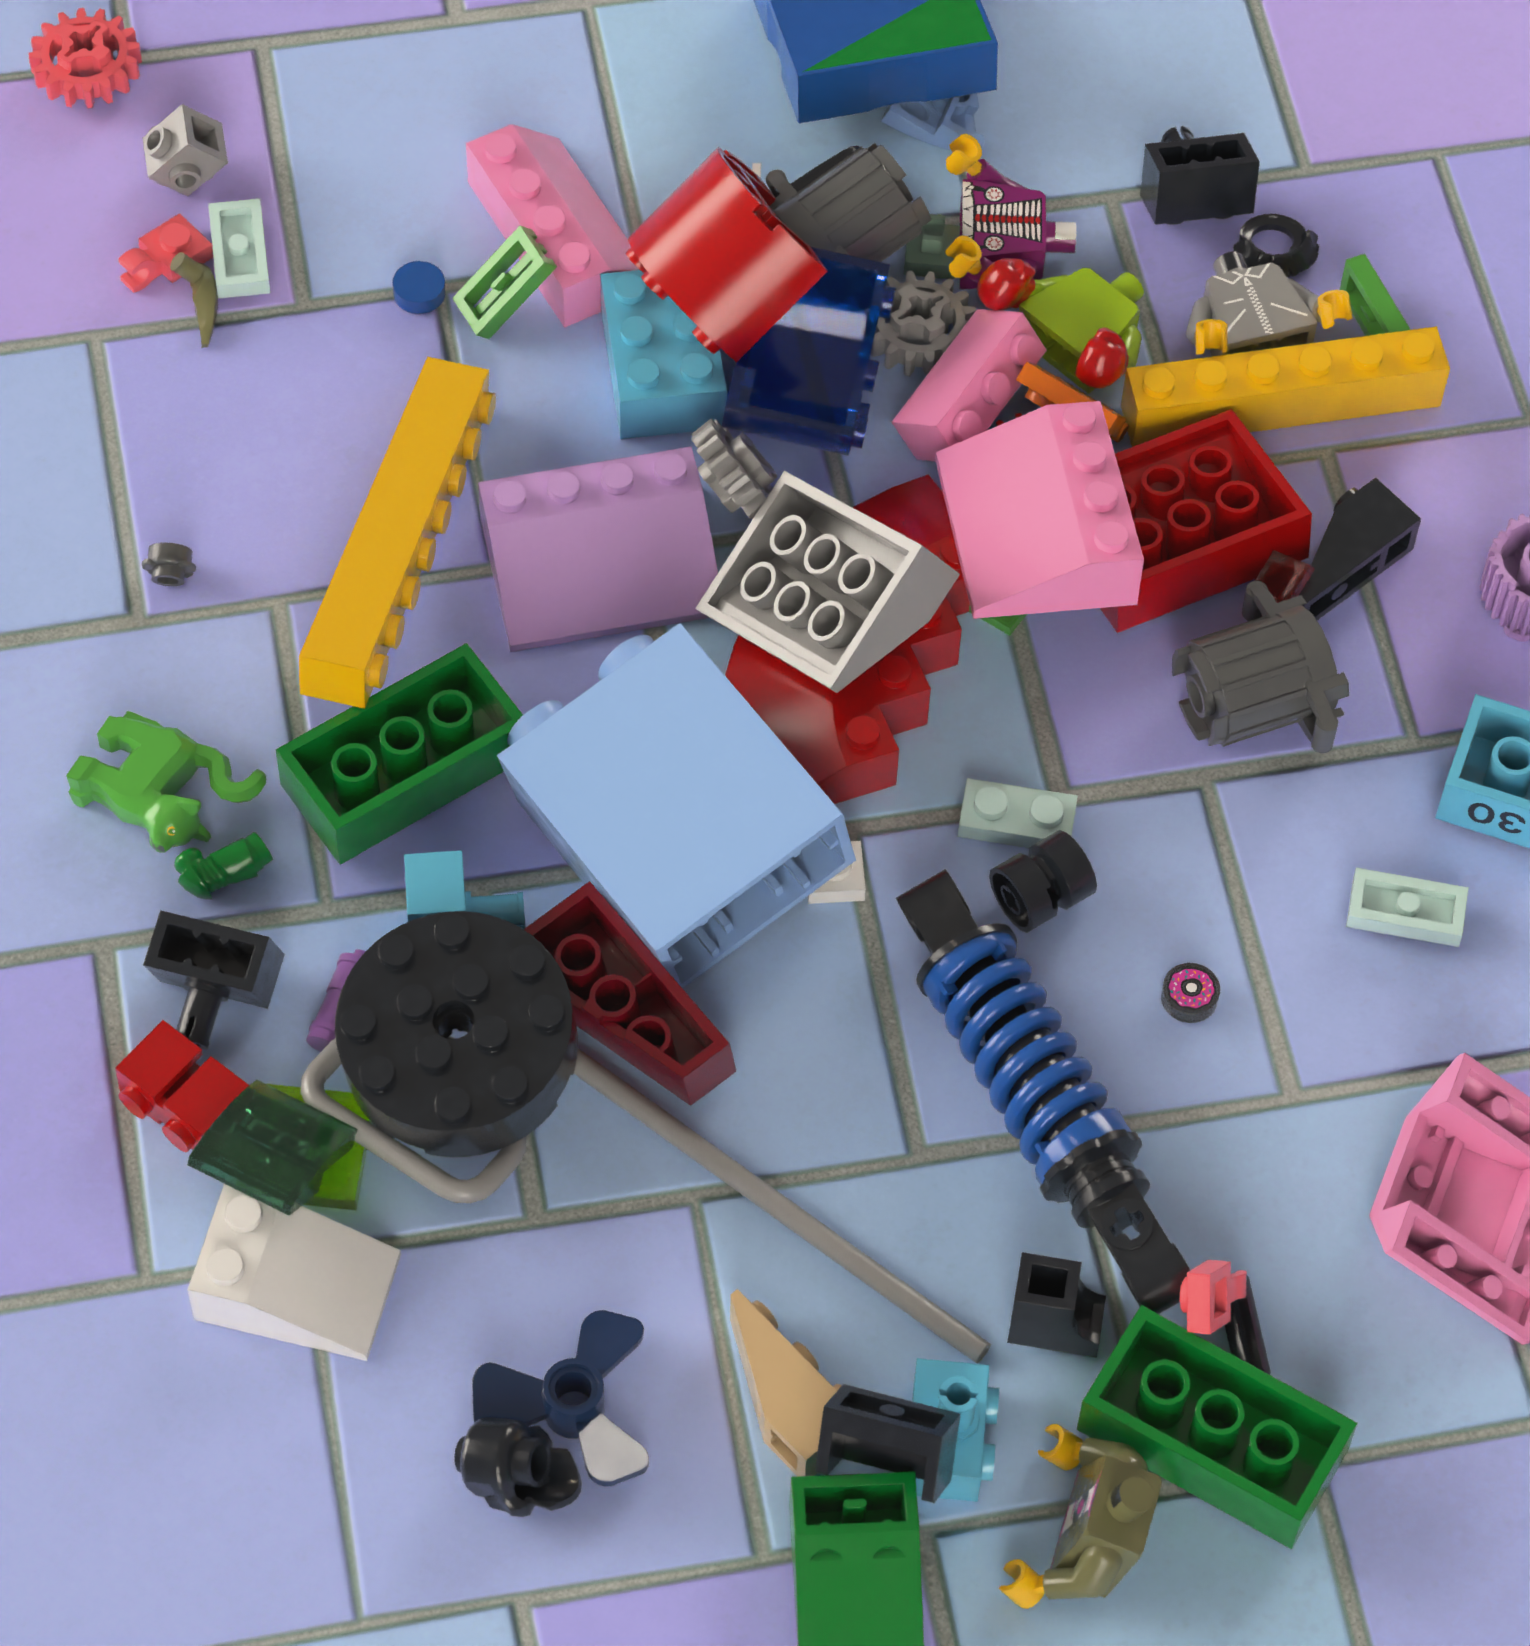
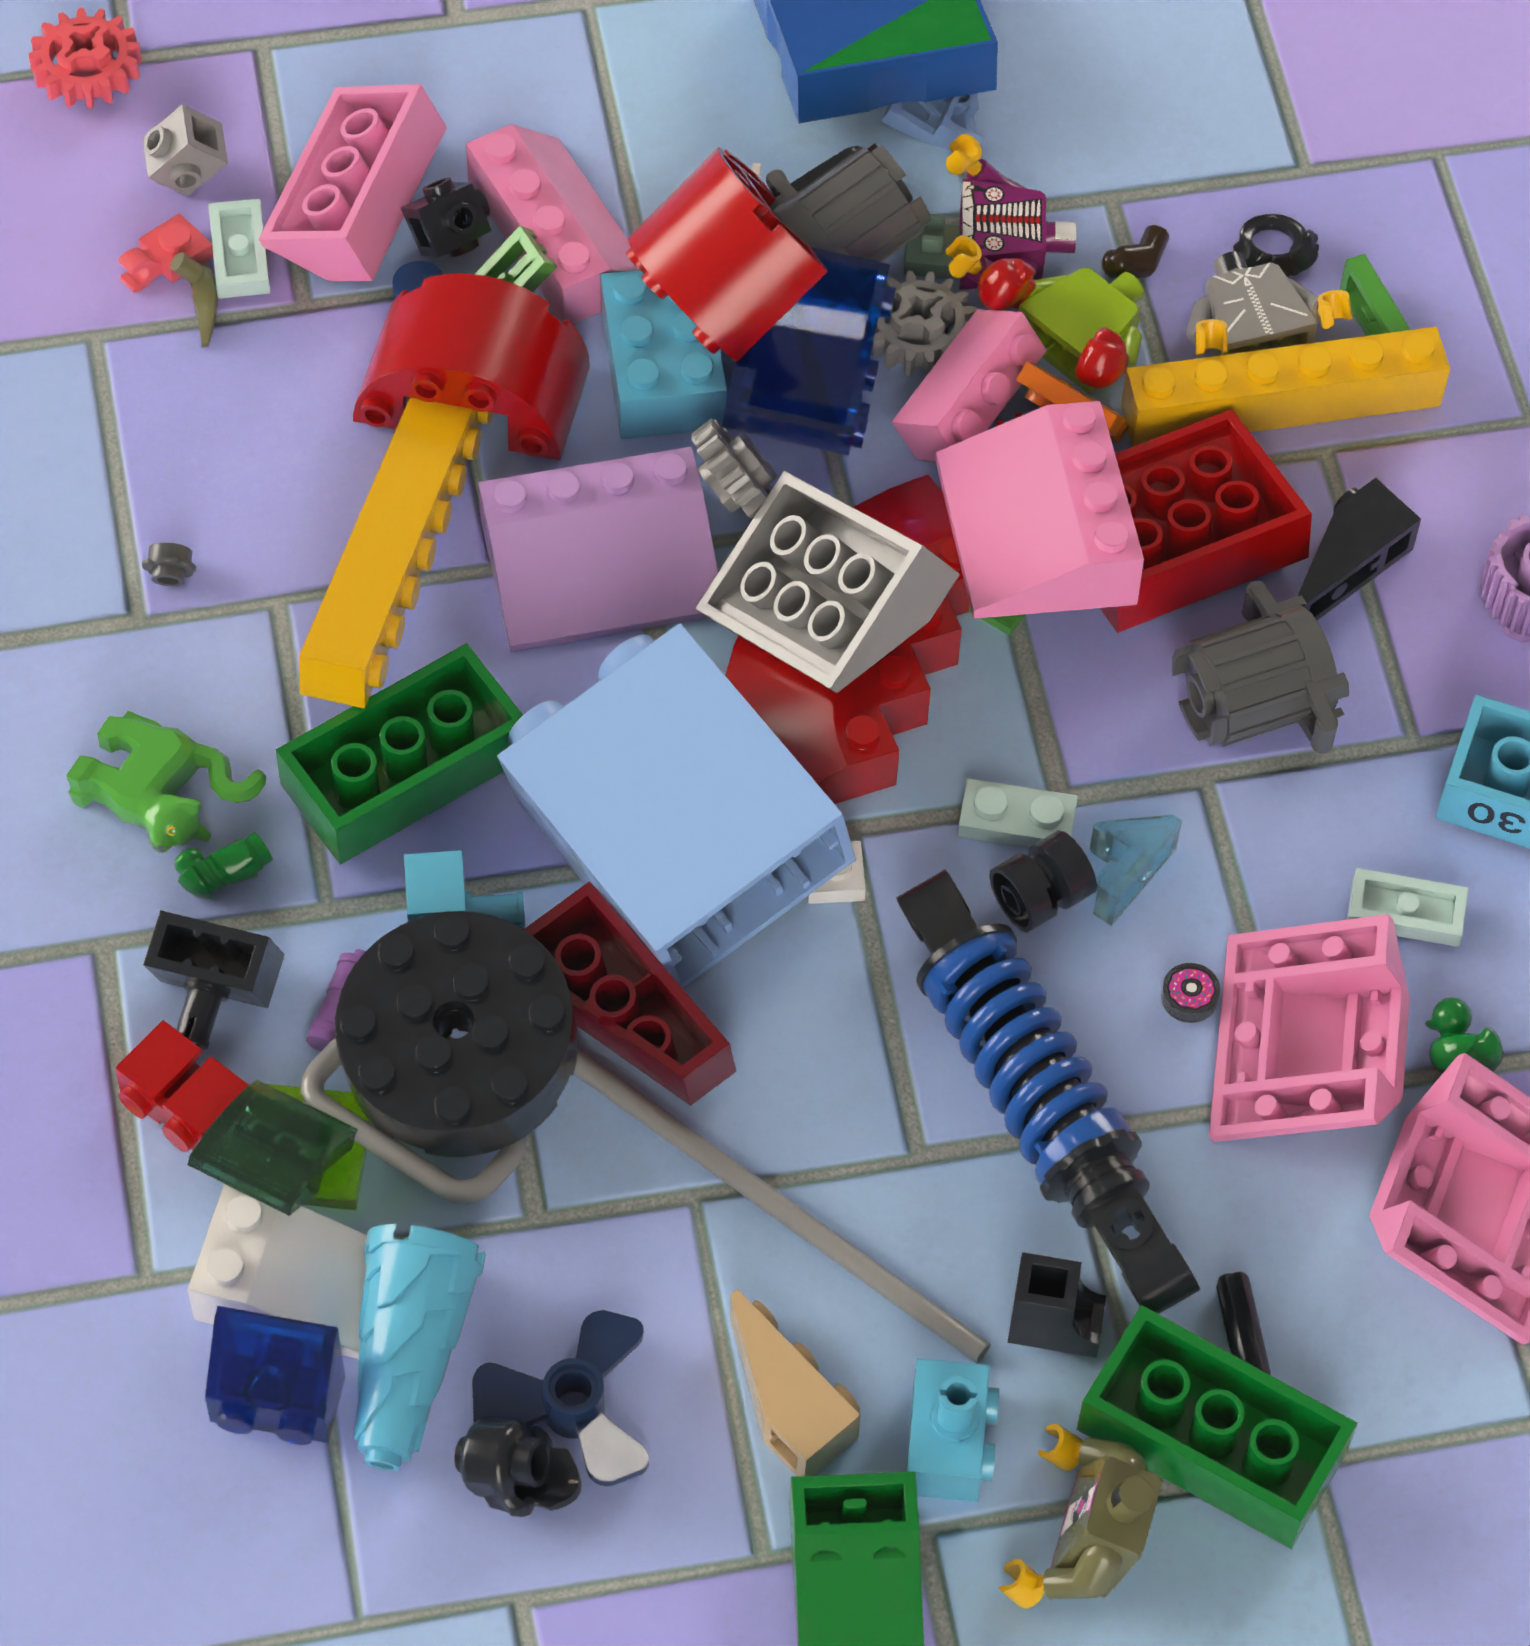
black panel [815,1384,960,1503] -> none
black brick [1140,126,1260,225] -> none
coral plate [1180,1260,1246,1334] -> none
clear red slope [1254,550,1315,603] -> none
none -> clear blue slope [205,1306,345,1445]
none -> bright pink slope [258,84,447,282]
none -> red cylinder [353,273,590,461]
none -> medium azure cone [353,1224,486,1471]
none -> black brick [401,177,492,258]
none -> clear light blue slope [1090,815,1182,926]
none -> dark brown arm [1102,225,1170,279]
none -> bright pink slope [1209,914,1410,1142]
none -> green animal [1425,997,1504,1073]

